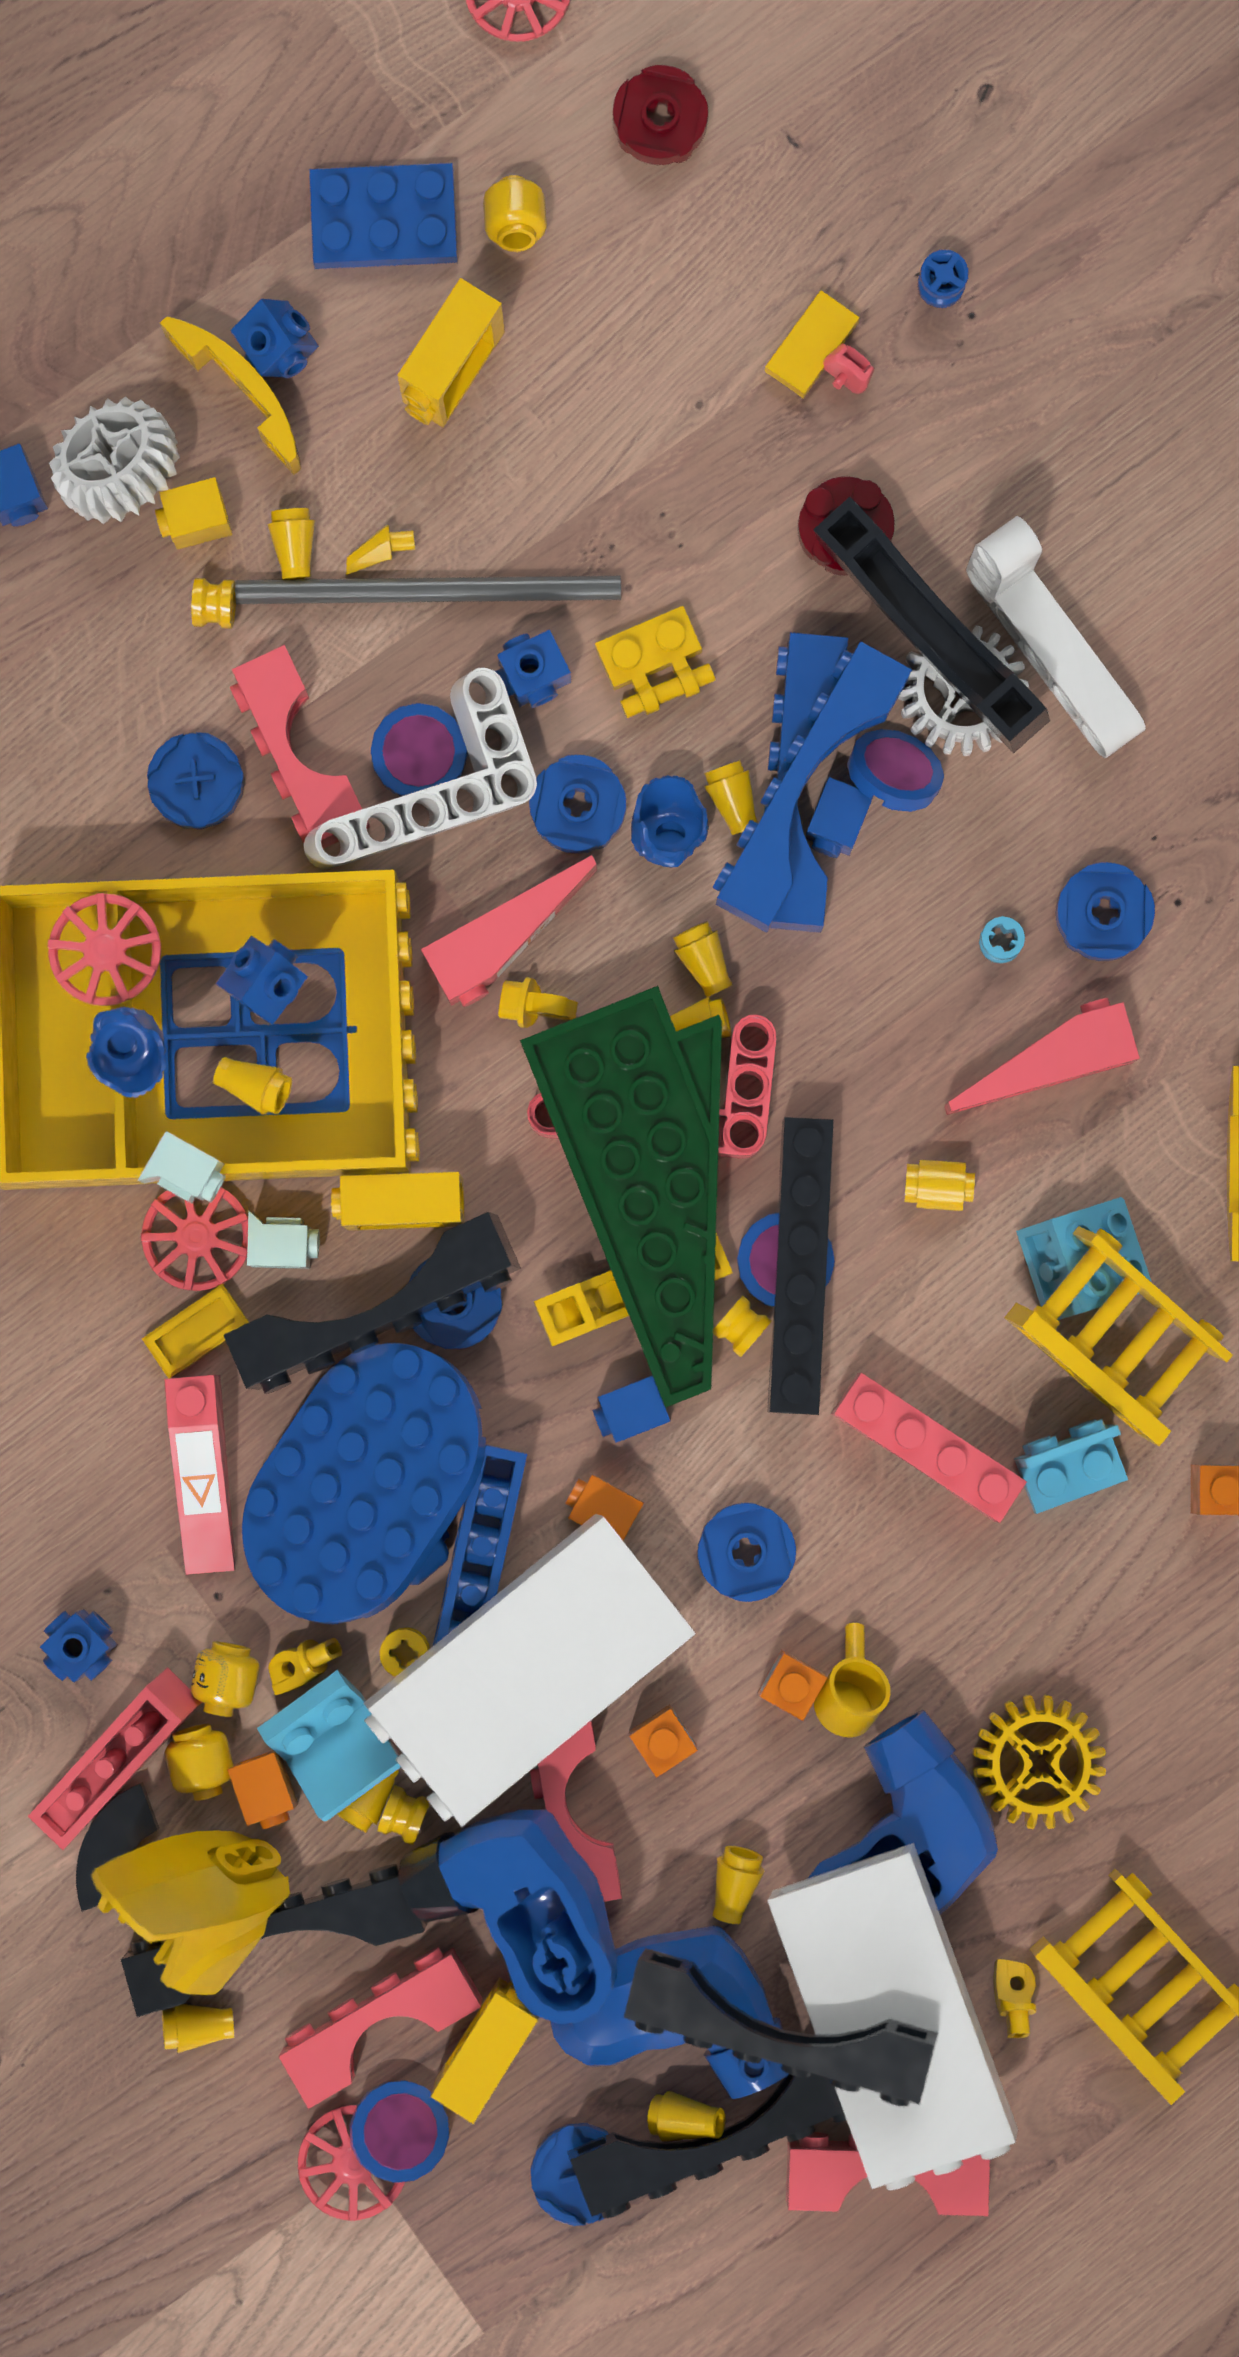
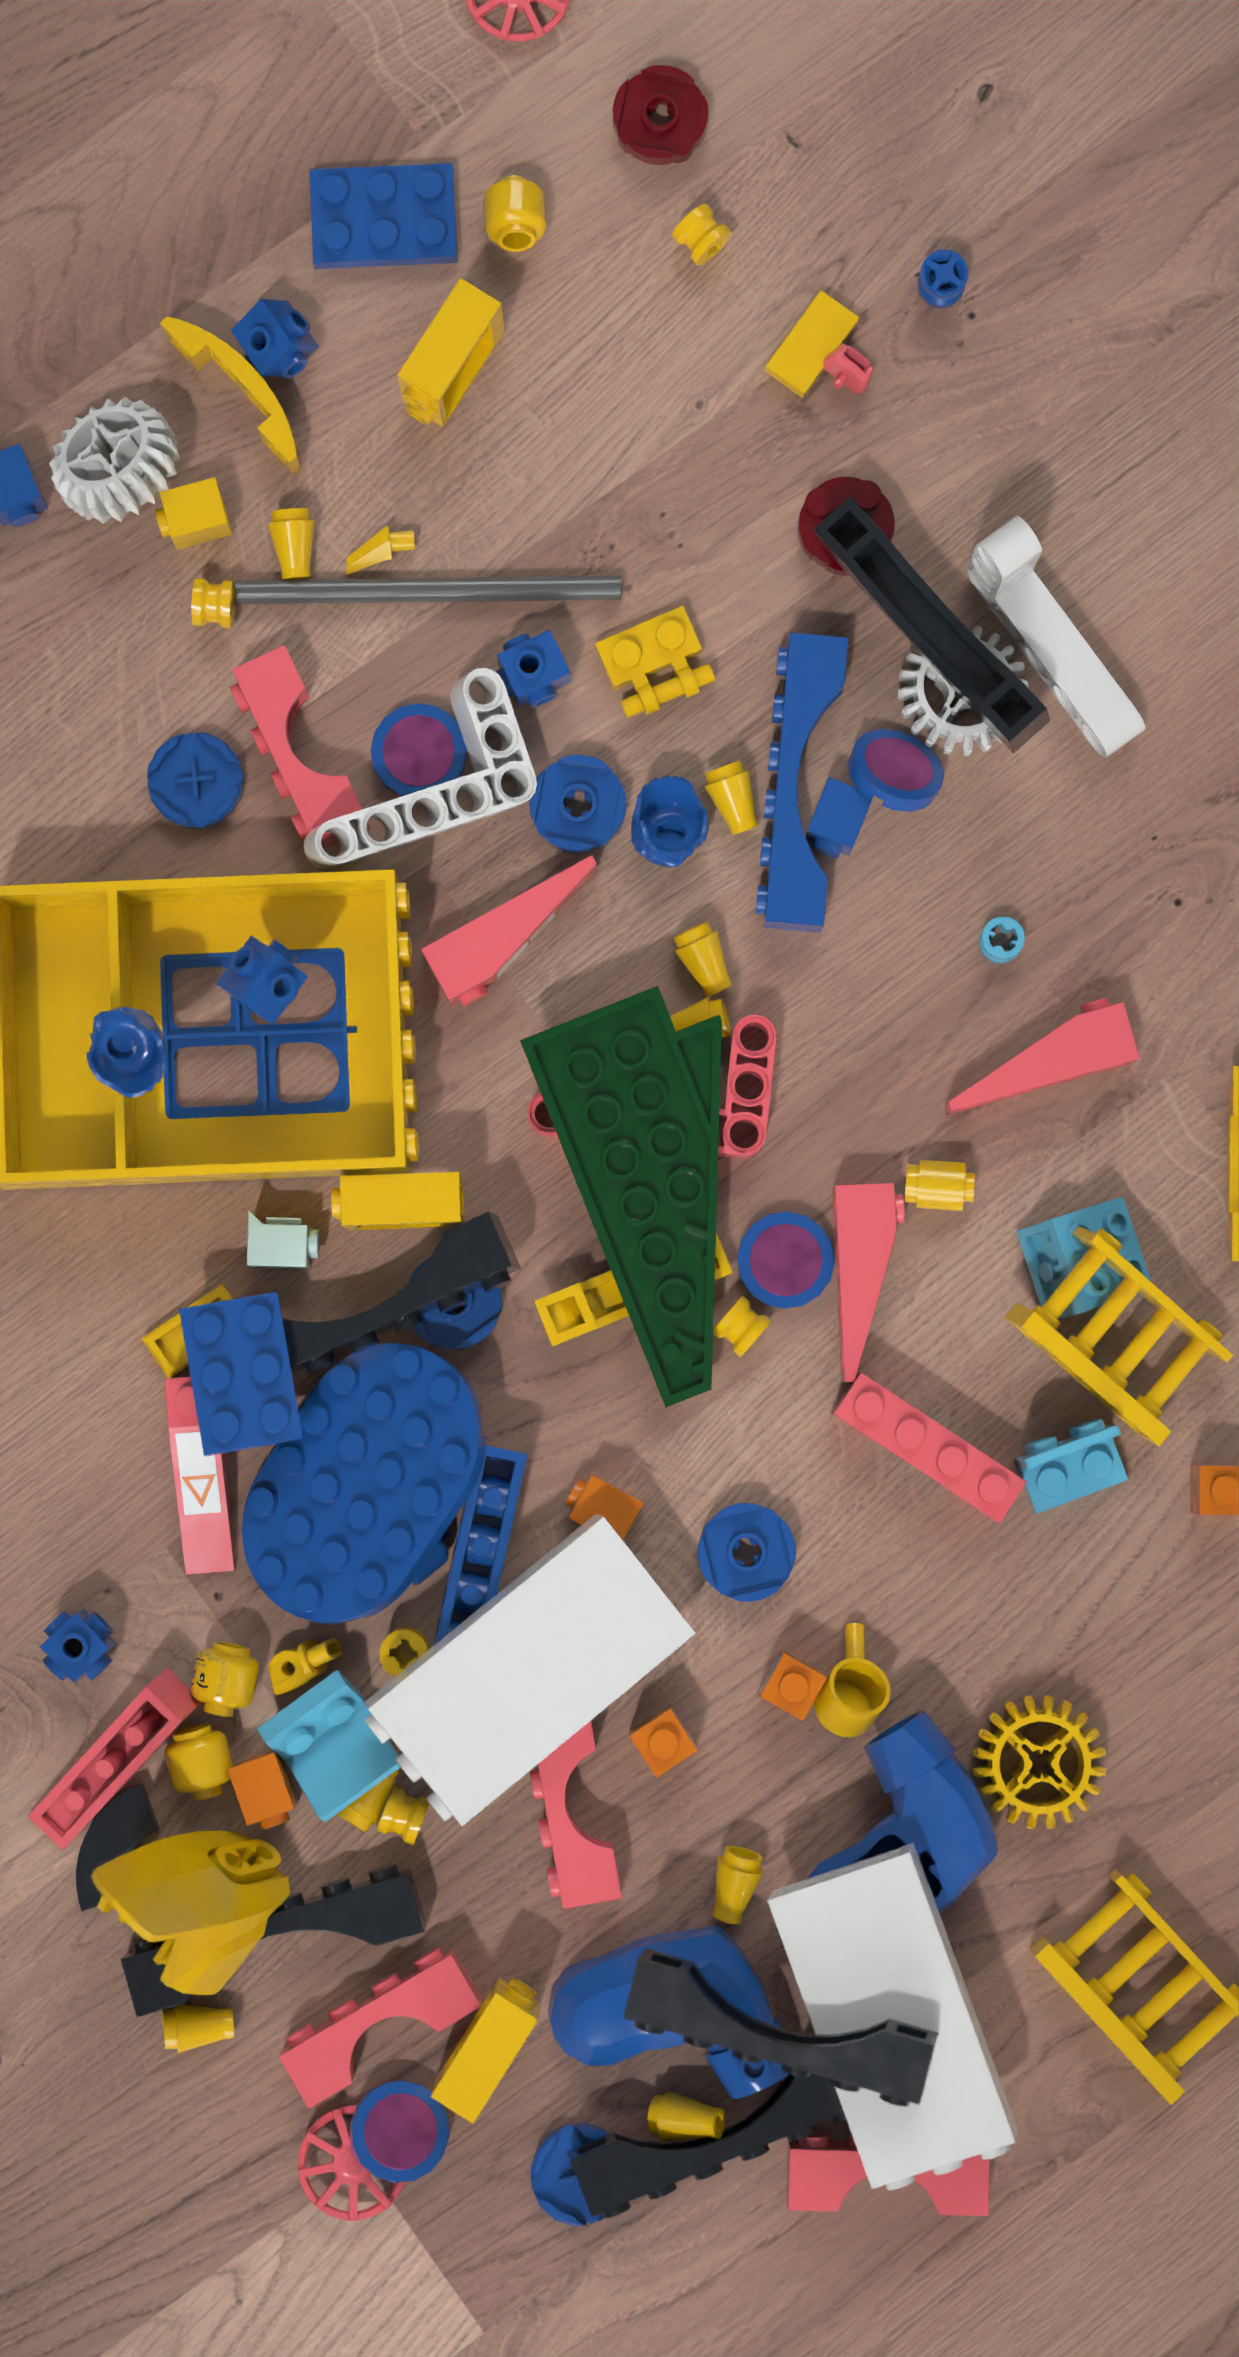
coral wheel [48,893,161,1006] -> none
light aqua window [138,1131,225,1203] -> none
coral wheel [141,1188,248,1291] -> none
yellow cone [213,1057,292,1115] -> none
blue piece [399,1810,617,2024] -> none
yellow piece [498,977,578,1028] -> none
blue brick [592,1375,670,1443] -> none
blue arch [713,641,912,933] -> none
black arch [767,1117,834,1415] -> none
yellow piece [993,1959,1037,2038] -> none
blue plate [1055,862,1155,961] -> none
none -> blue plate [179,1292,303,1457]
none -> yellow wheel [672,203,732,266]
none -> coral slope [832,1183,905,1383]

